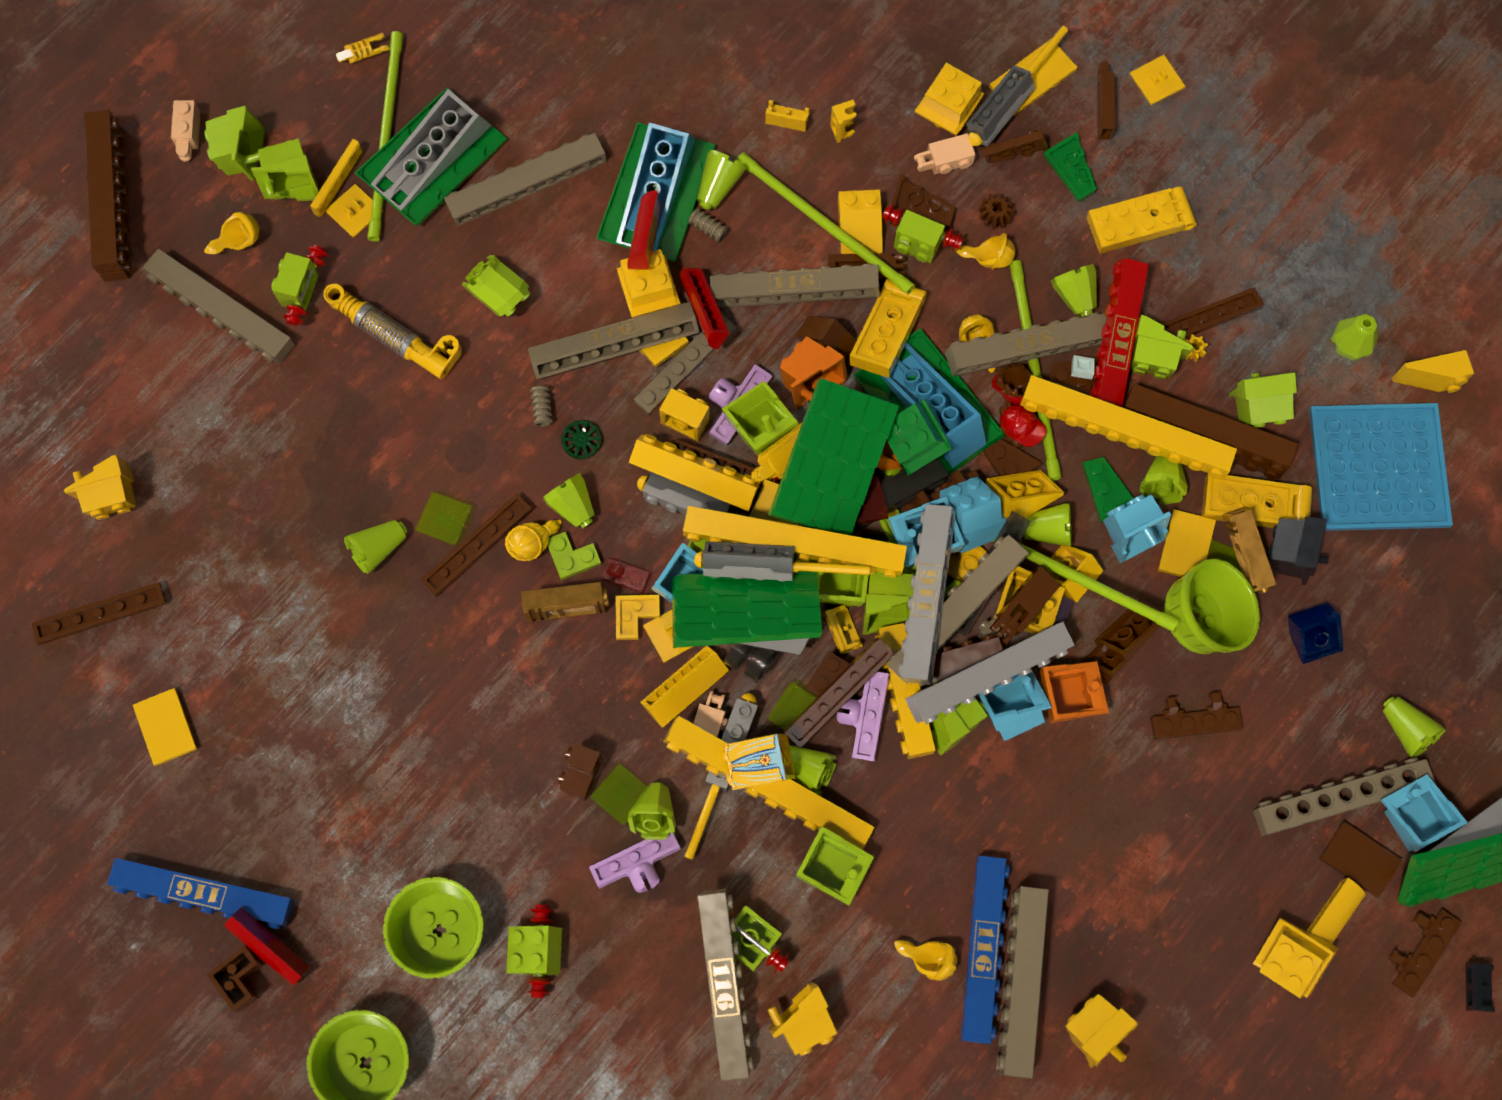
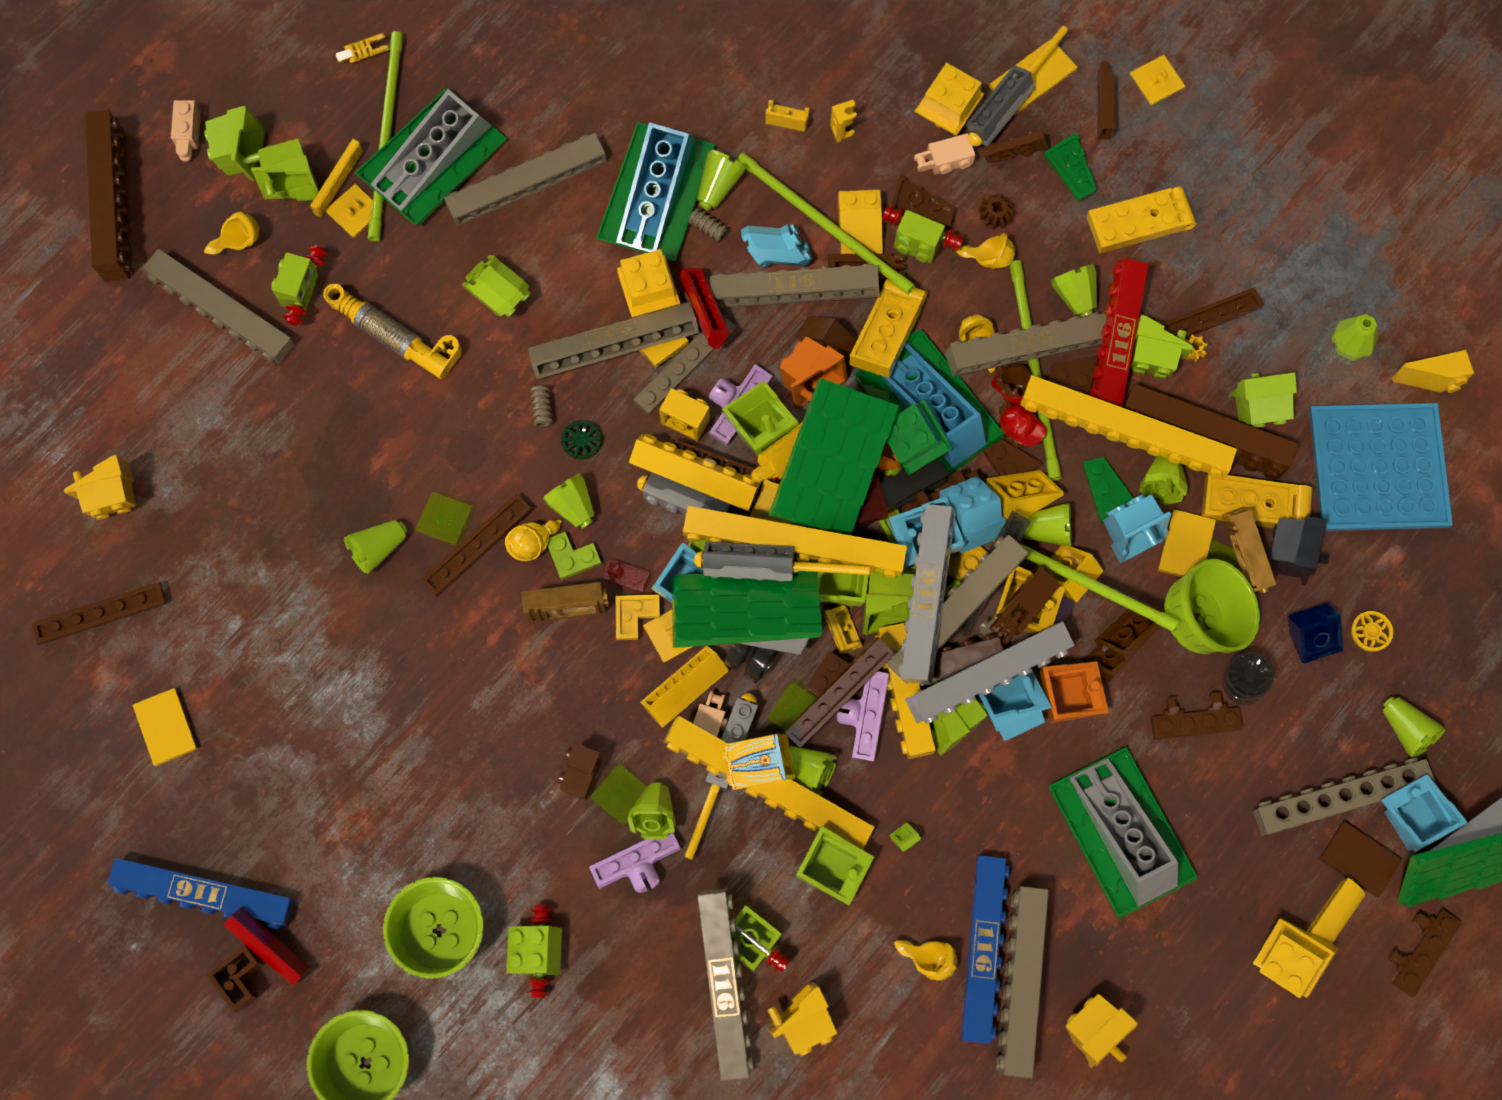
red brick [627,190,661,270] -> none
light aqua plate [1071,355,1094,379] -> none
black hinge [1465,963,1495,1013] -> none
none -> medium azure brick [741,224,812,269]
none -> lime plate [889,822,921,852]
none -> piece [1048,747,1197,920]
none -> clear smoke wheel [1222,652,1274,705]
none -> yellow wheel [1351,611,1393,652]

